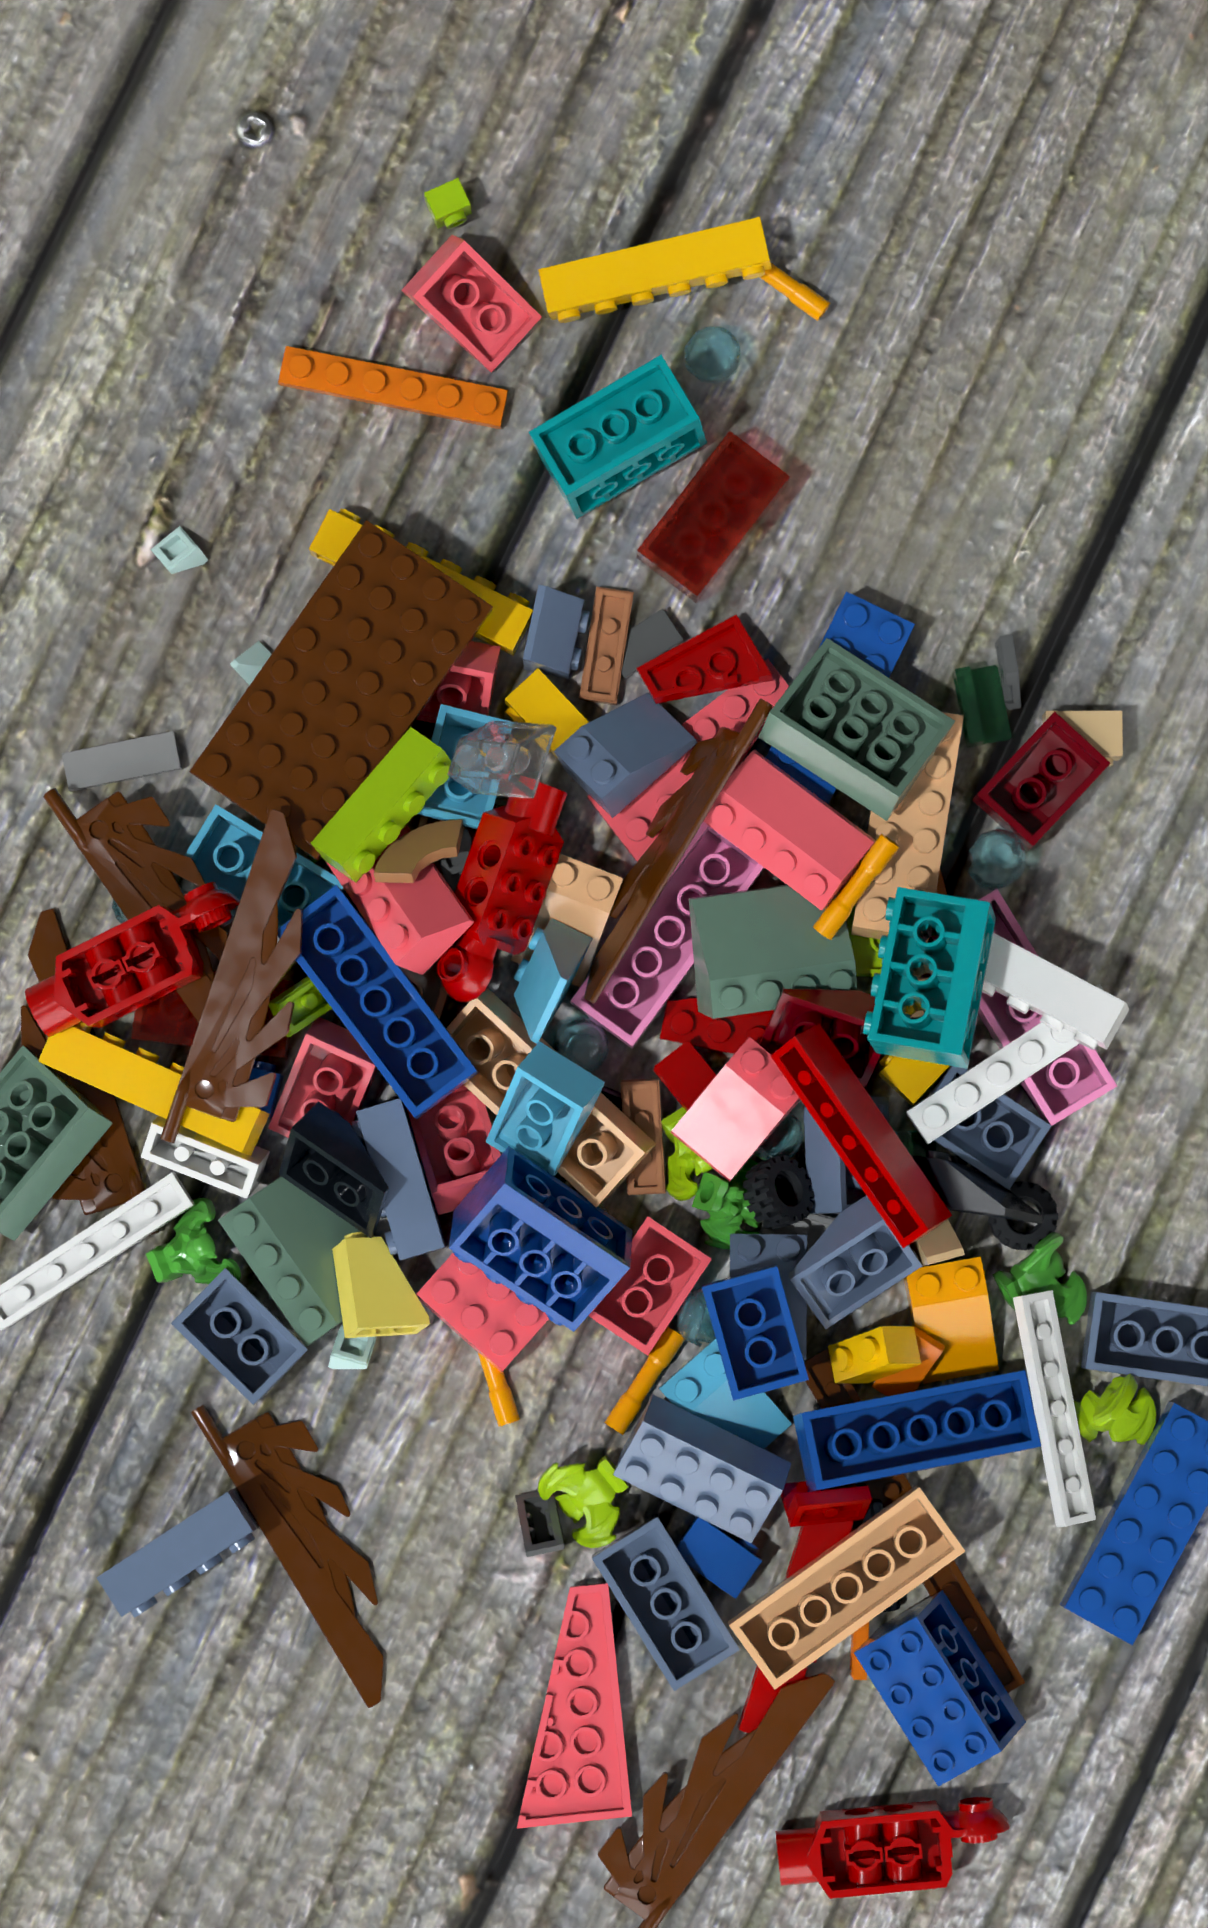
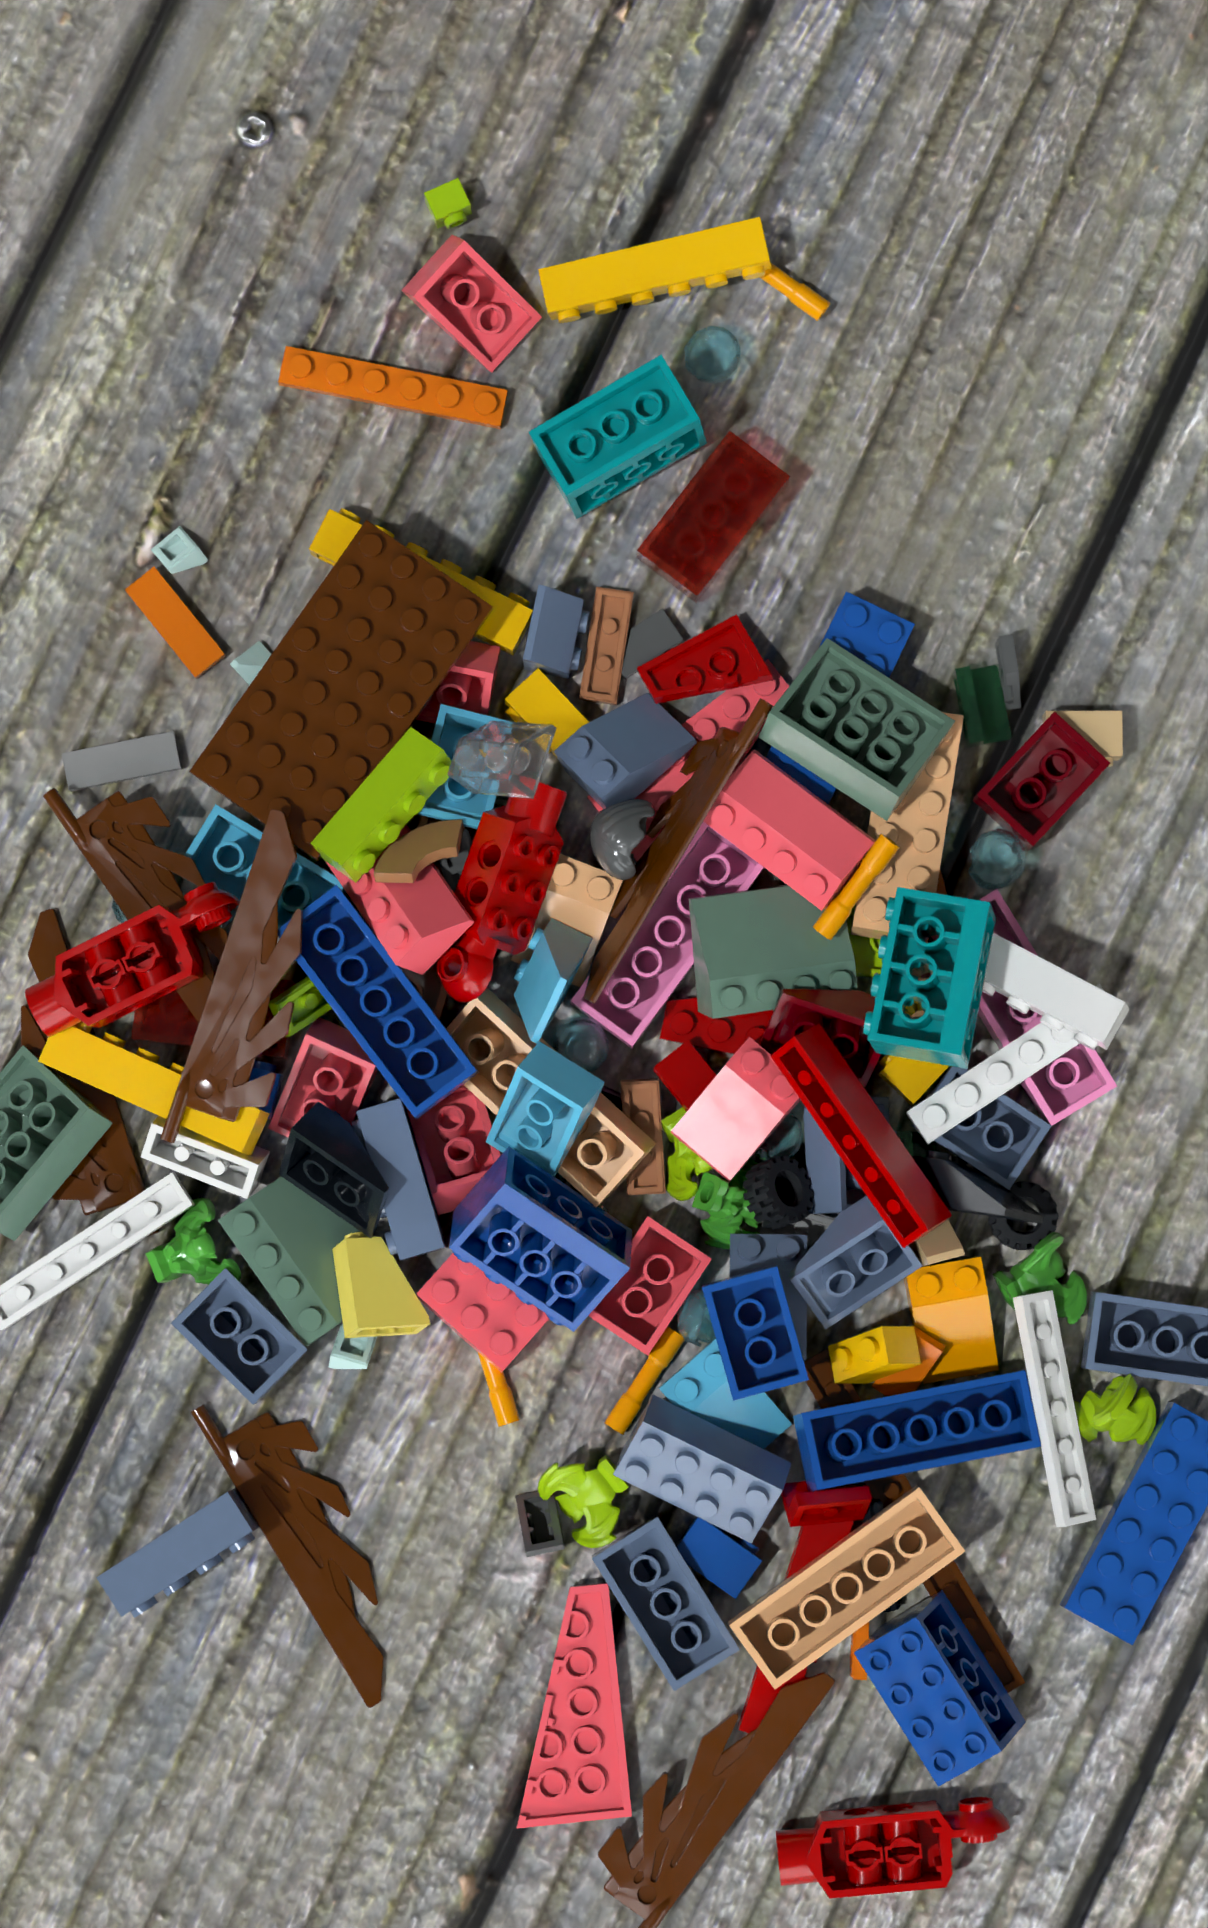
none -> orange tile [125,567,226,679]
none -> dark grey piece [590,799,655,880]

